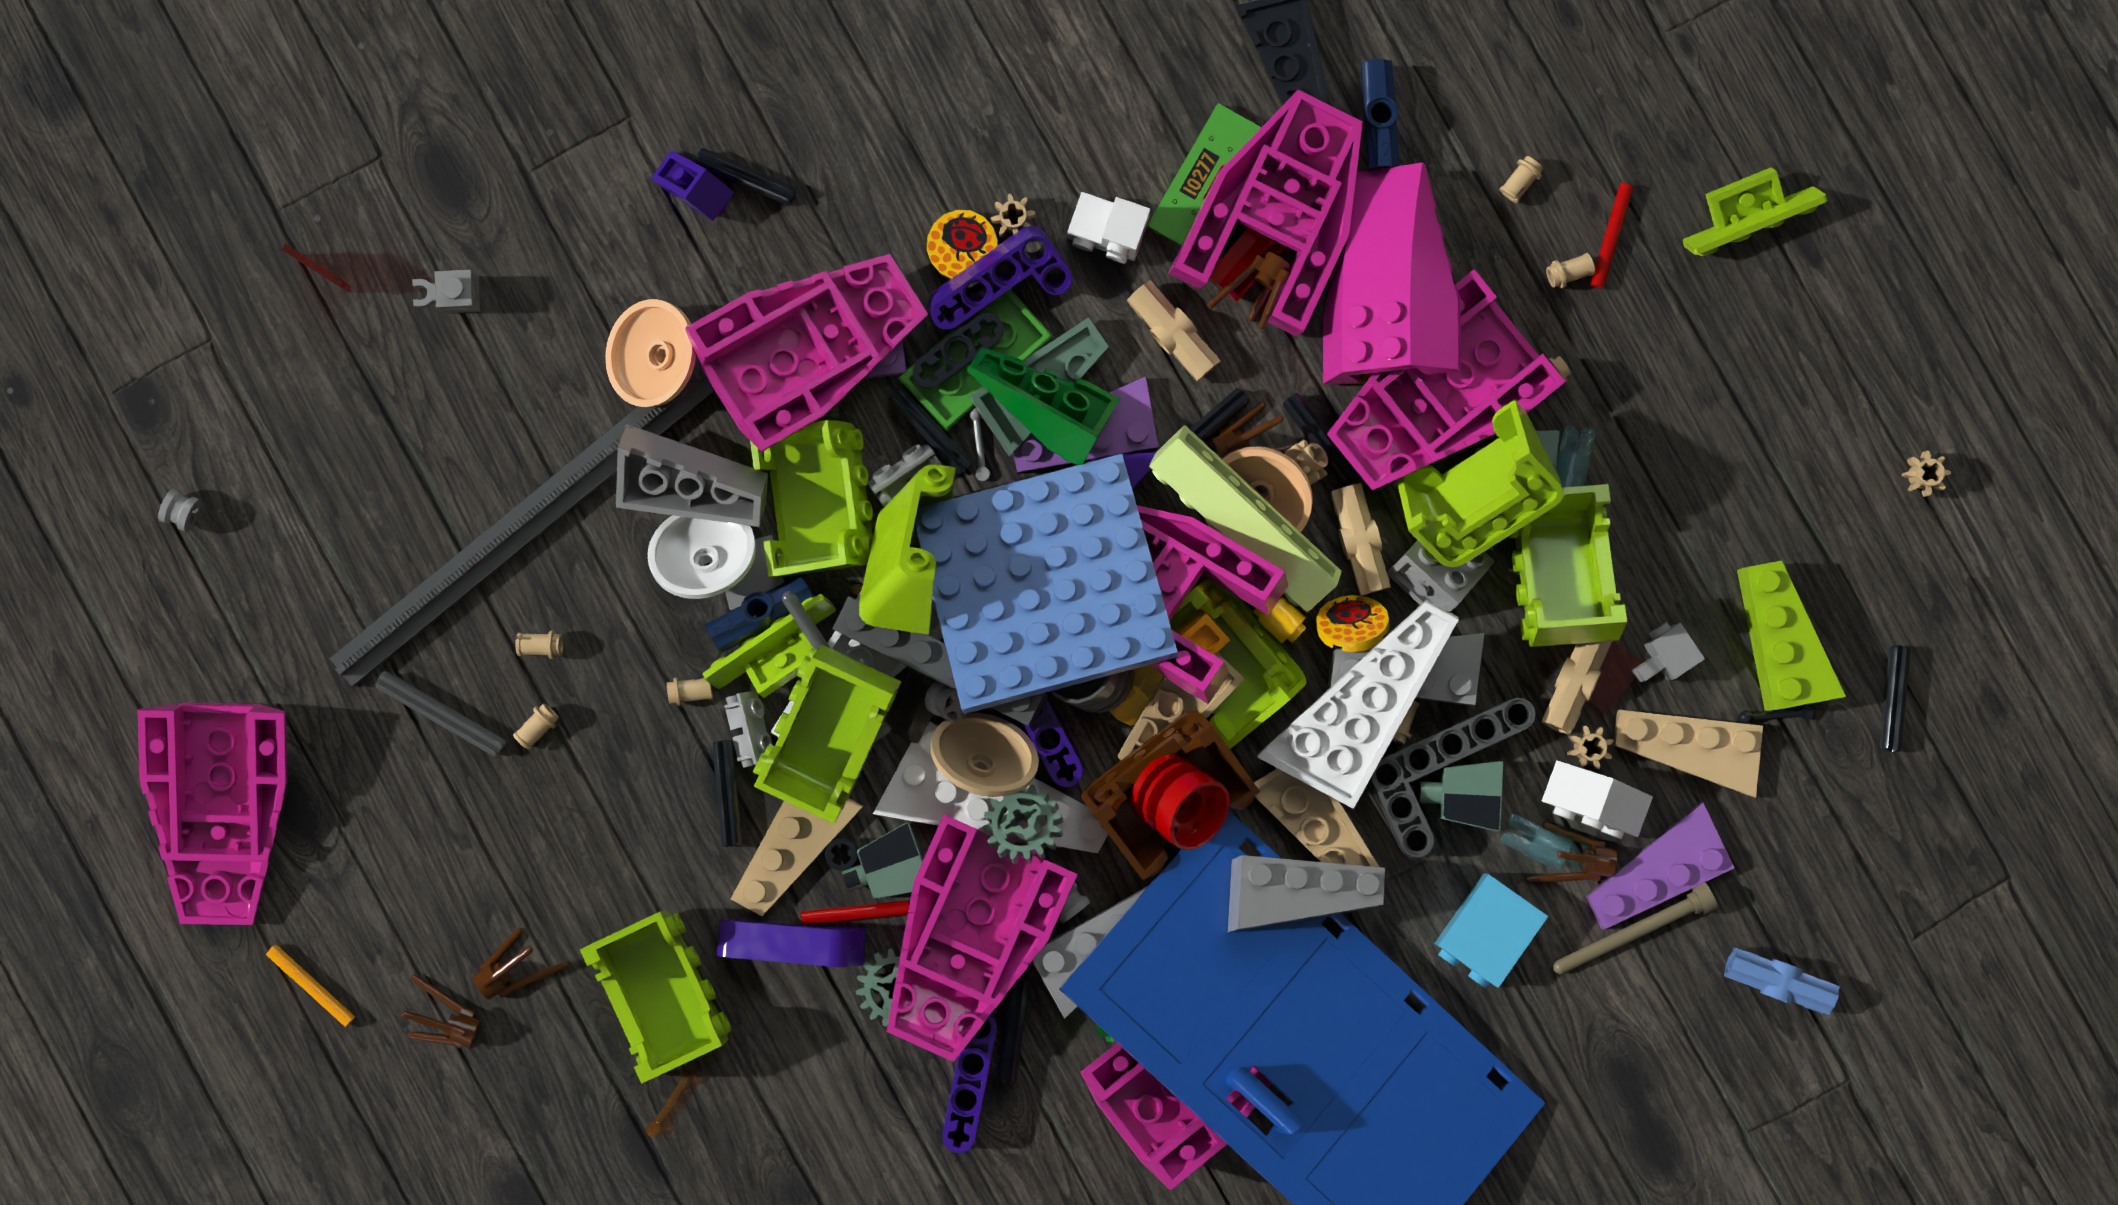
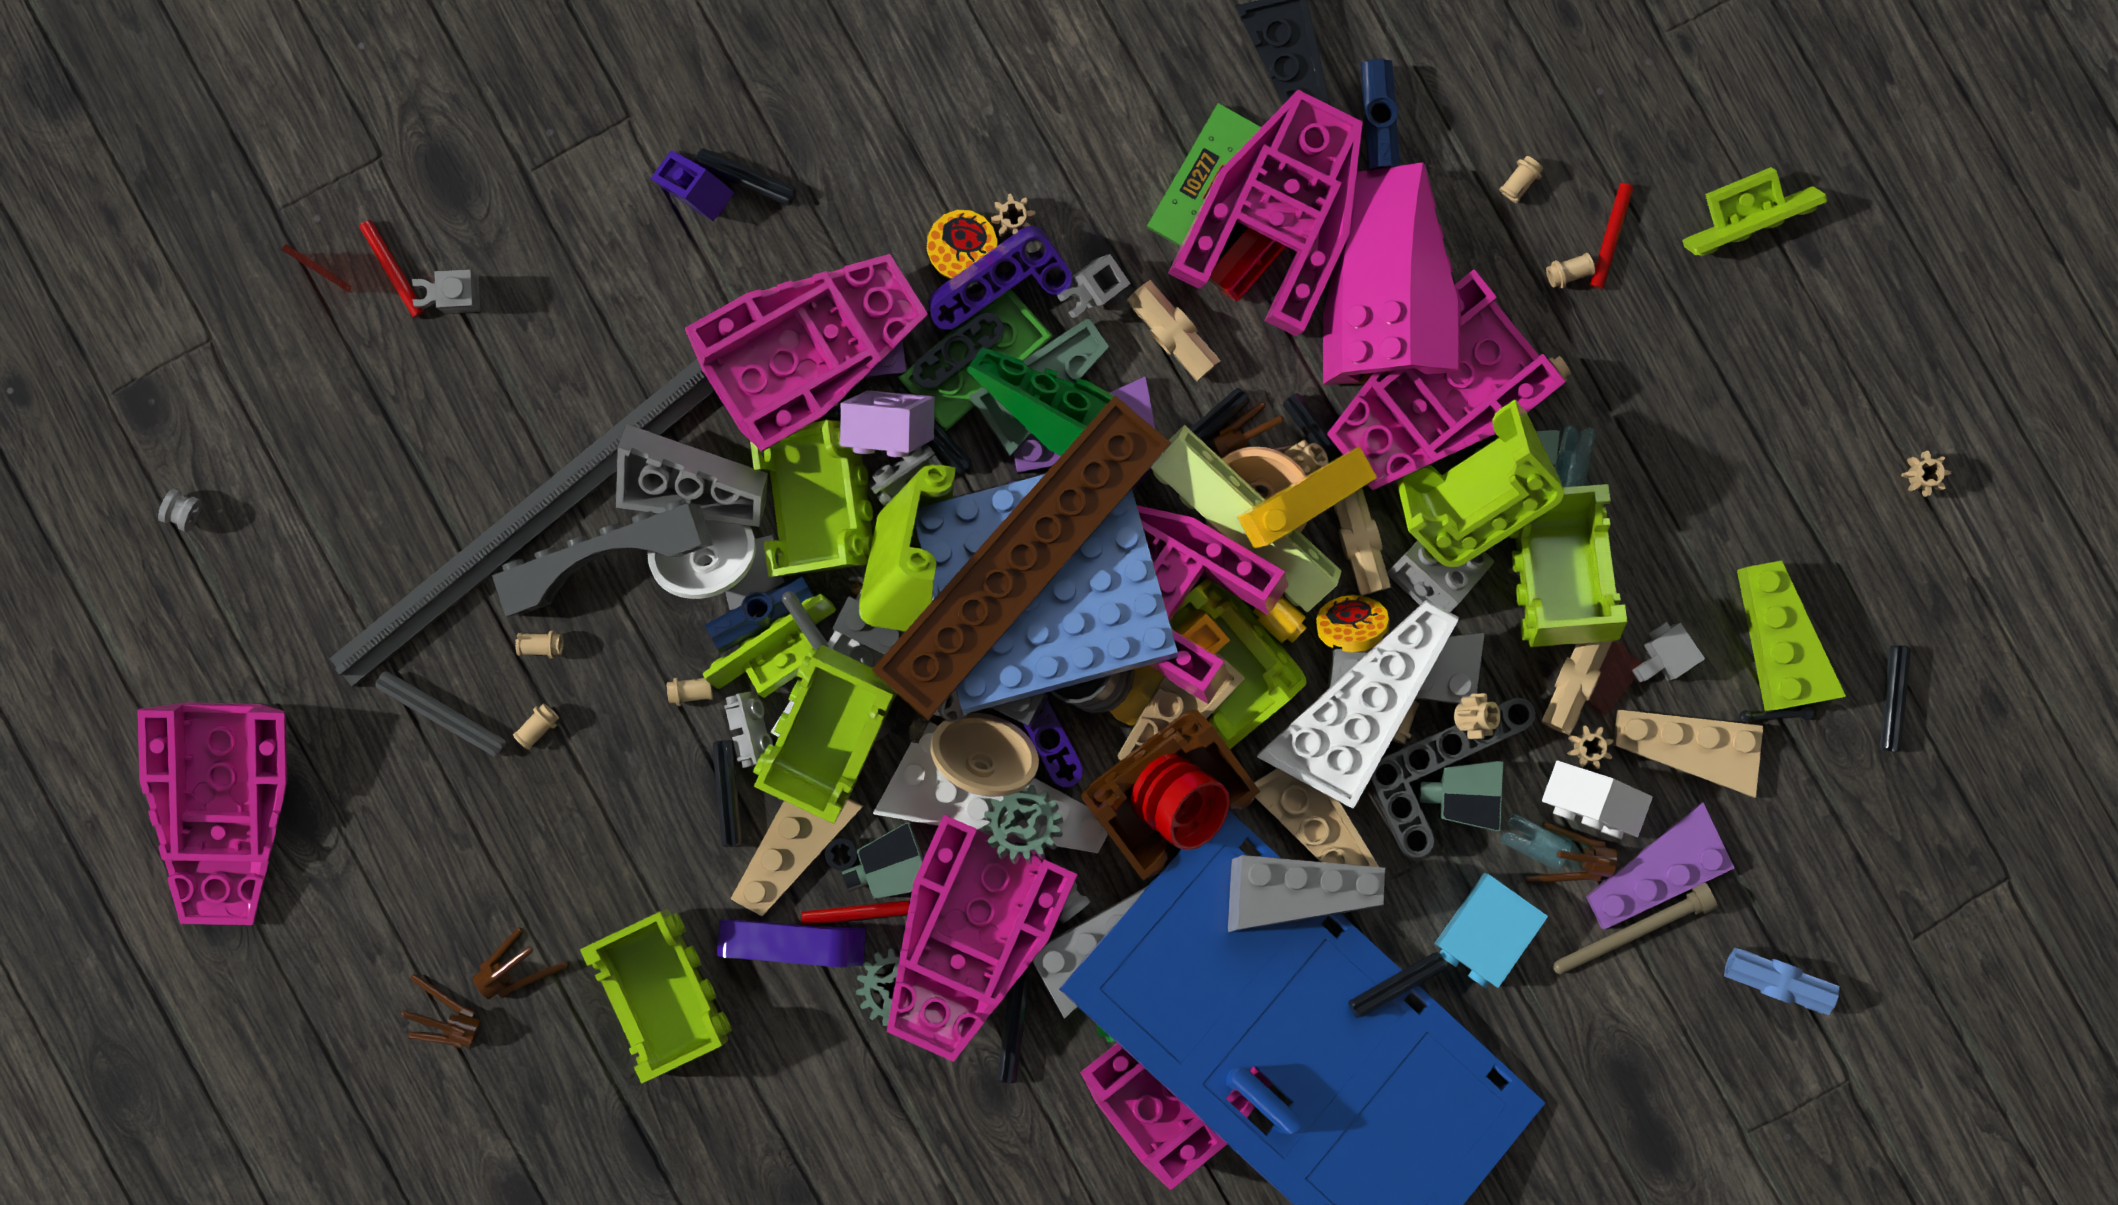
light orange bar [266,944,356,1028] -> none
light nougat dish [605,299,696,408] -> none
clear orange hinge [646,1070,694,1137] -> none
dark purple beam [943,1013,997,1153] -> none
light grey hinge [969,407,990,481] -> none
white brick [1067,192,1150,263] -> none
reddish brown plant [1207,252,1291,329] -> none
none -> red bar [359,220,426,318]
none -> dark grey arch [492,499,713,617]
none -> lavender brick [840,390,935,457]
none -> reddish brown plate [871,395,1171,720]
none -> light grey brick [1057,254,1131,318]
none -> yellow slope [1237,446,1377,548]
none -> black axle [1348,952,1447,1018]
none -> tan gear [1454,693,1500,739]

